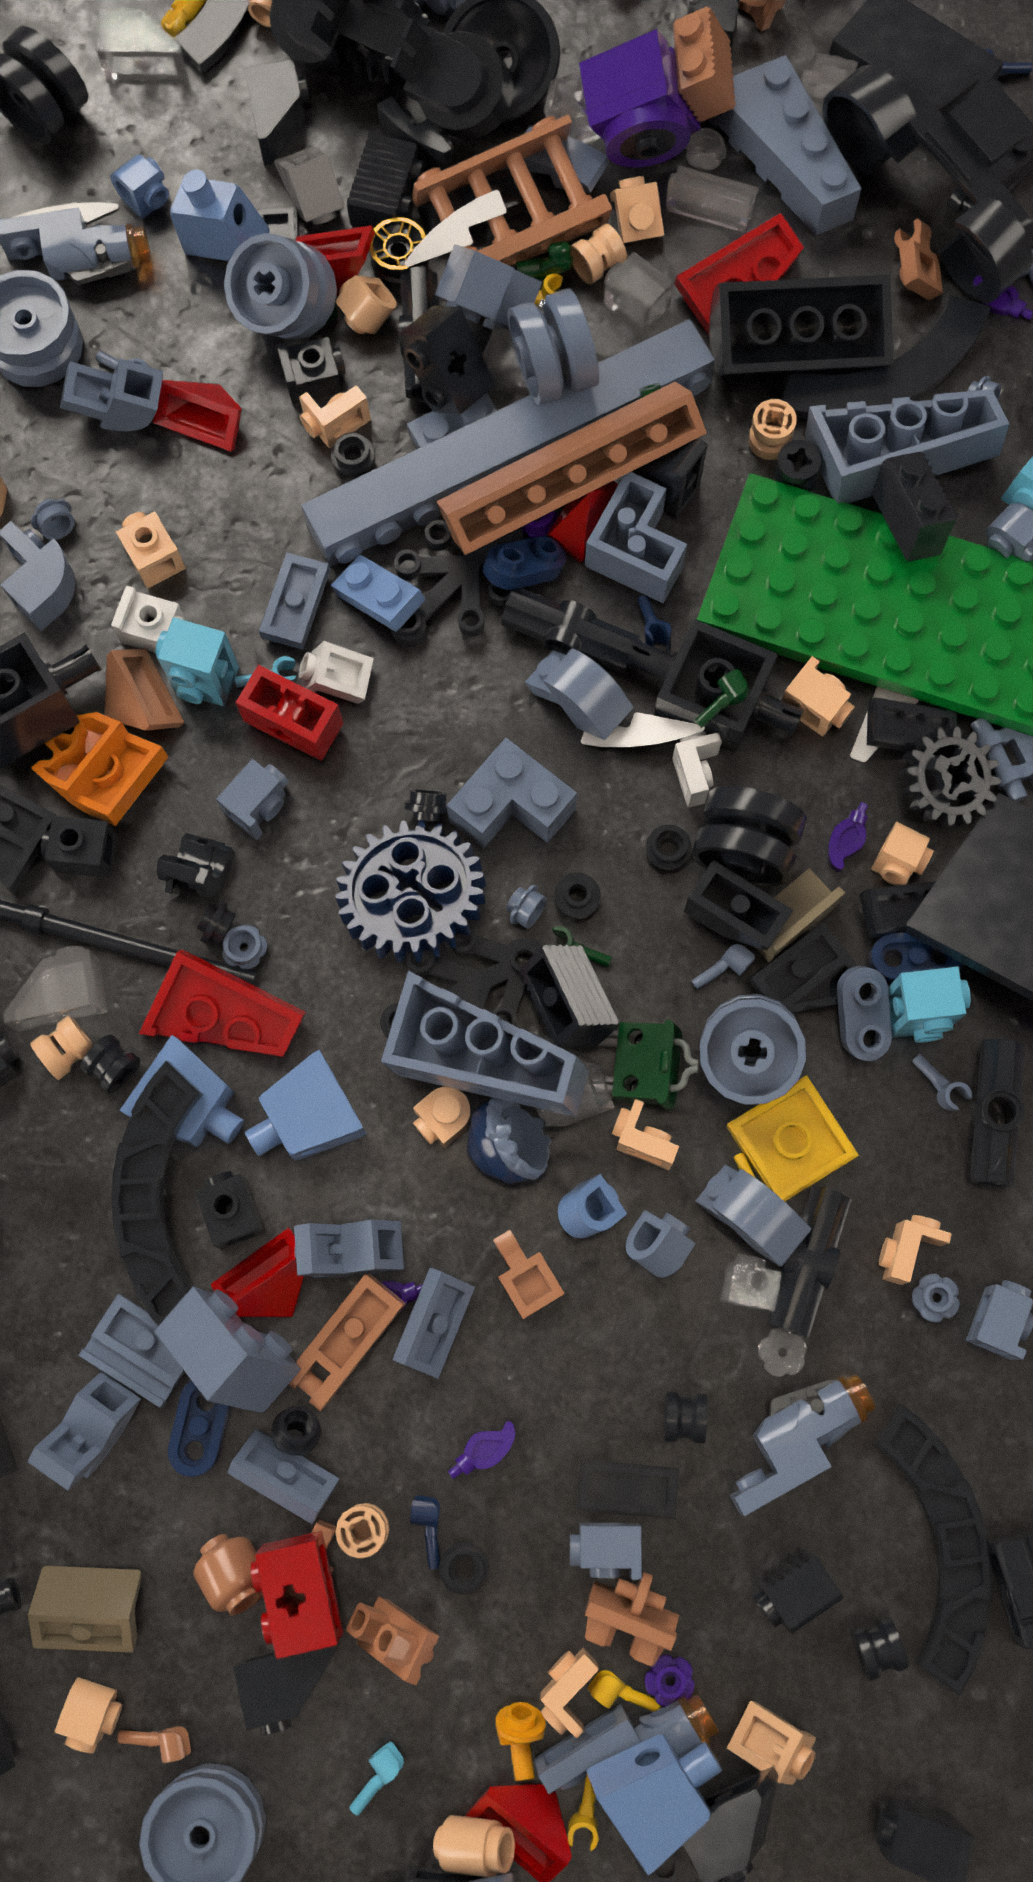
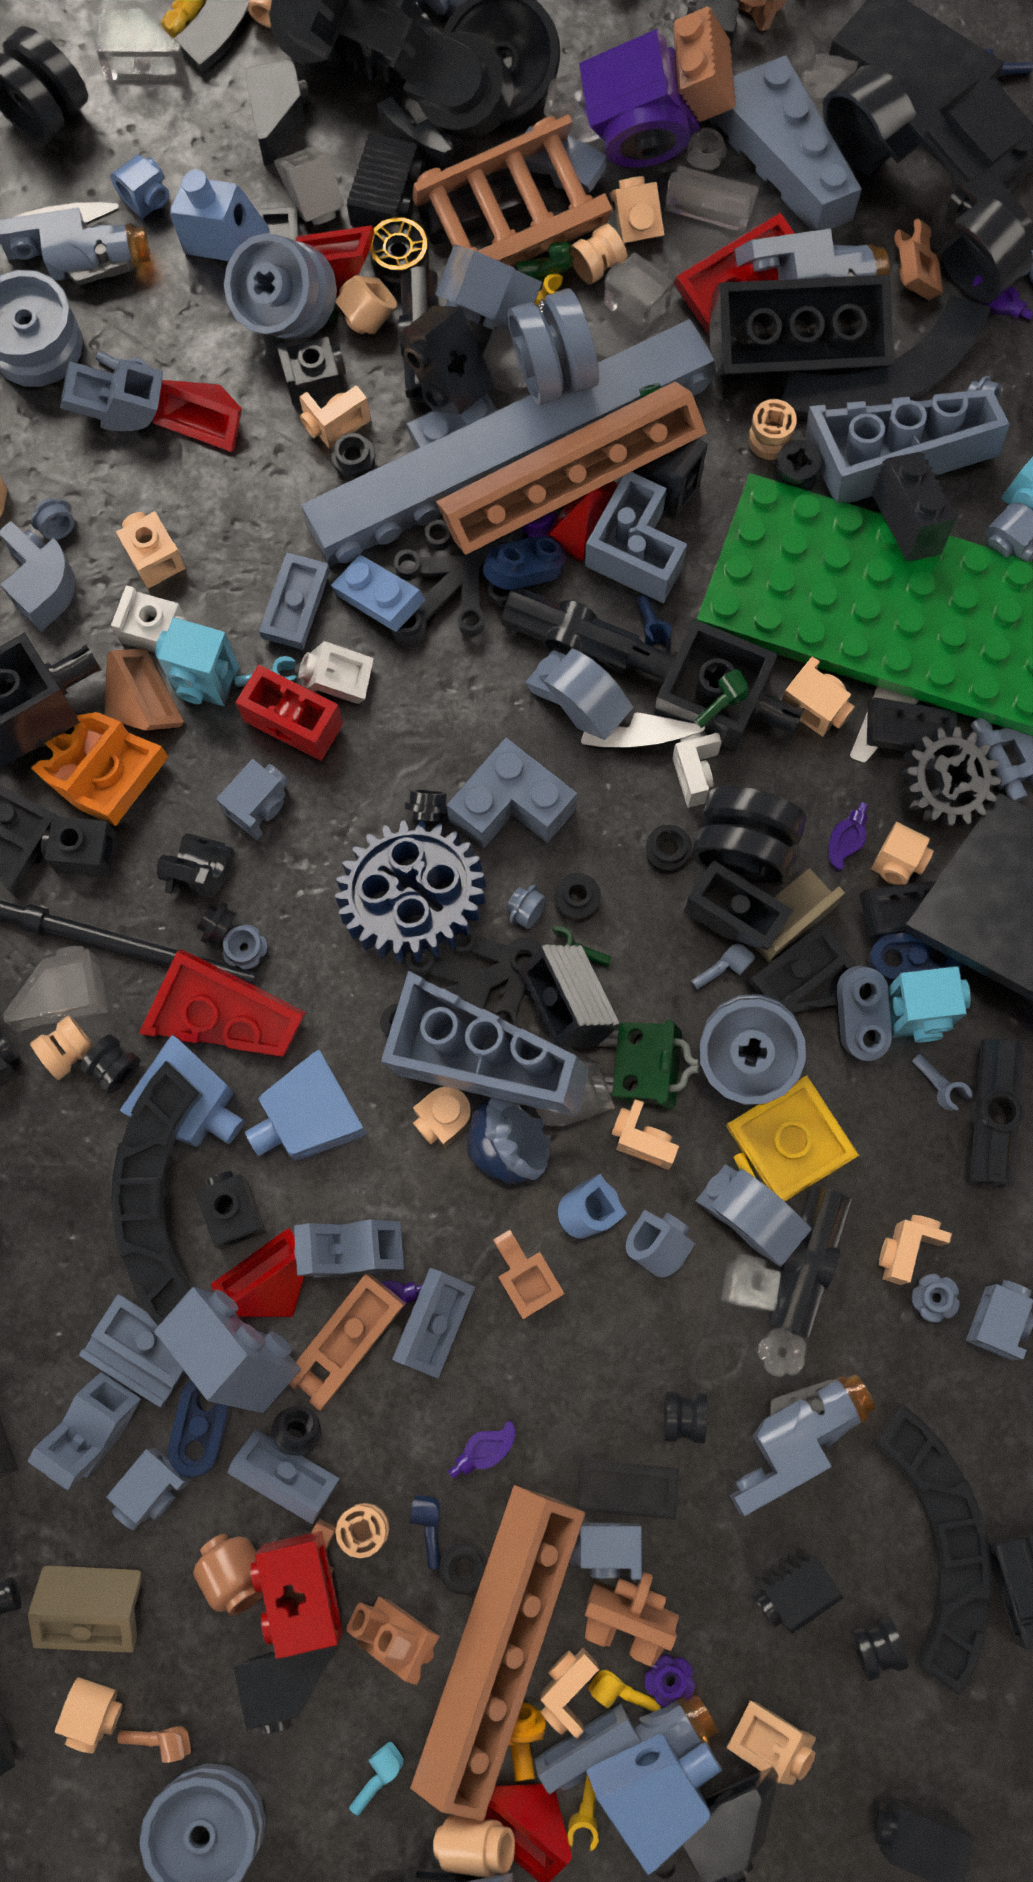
white sticker [405,190,506,267] -> none
none -> sand blue brick [106,1448,192,1530]
none -> nougat brick [410,1485,586,1821]
none -> sand blue plate [735,228,889,280]

